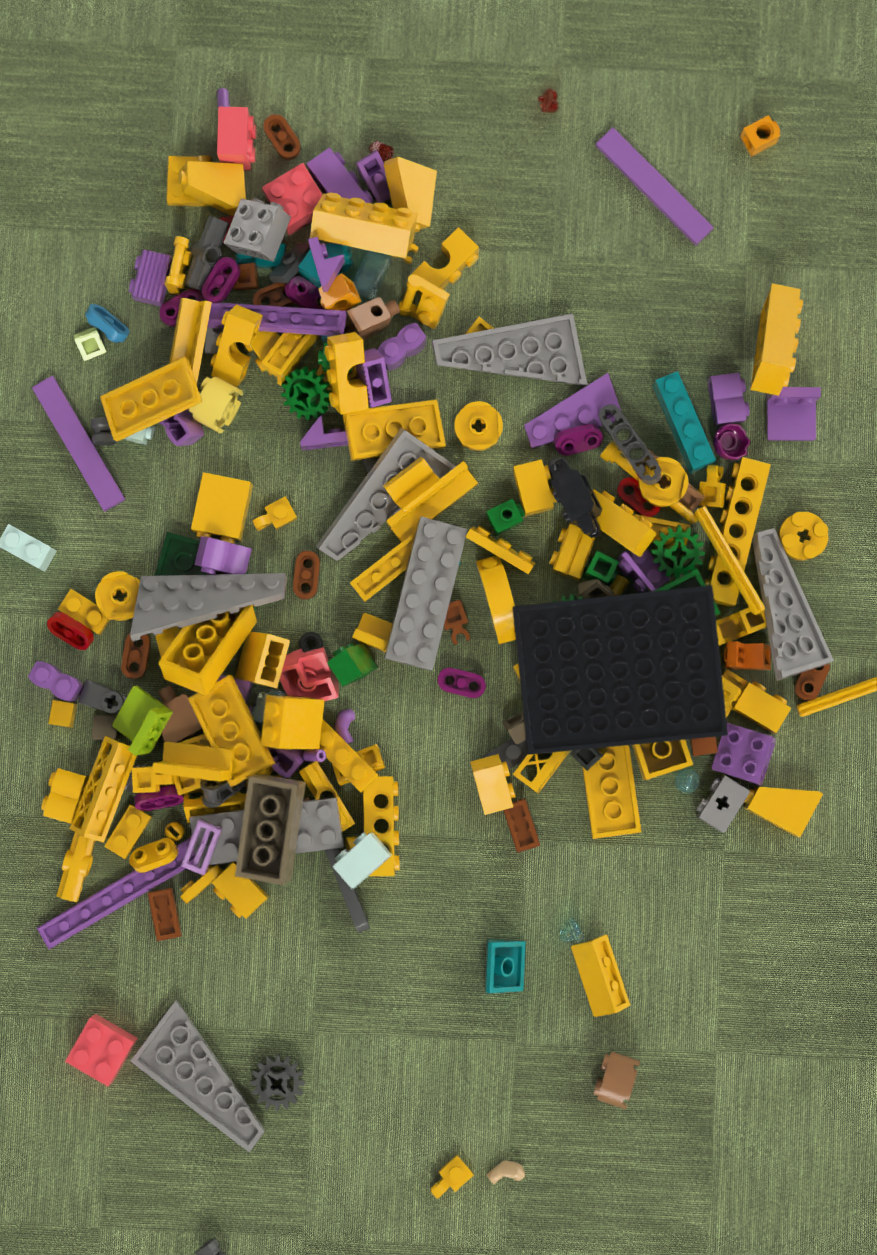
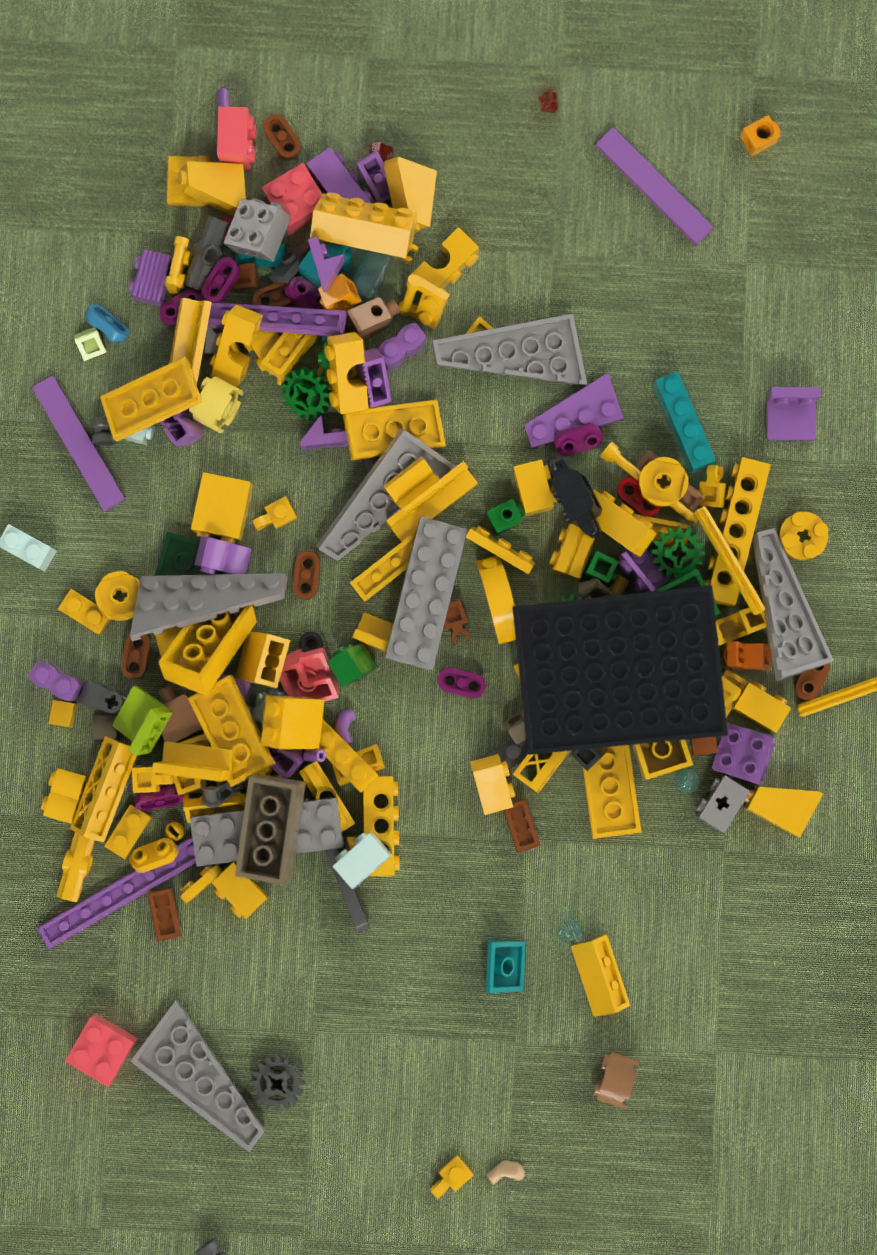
red plate [47,612,94,650] -> none
lavender tile [181,819,223,875] -> none
yellow plate [454,401,503,451] -> none
dark grey beam [599,404,662,485] -> none
medium lavender brick [708,372,750,427] -> none
magenta hair [713,423,750,460] -> none
yellow brick [750,283,803,396] -> none

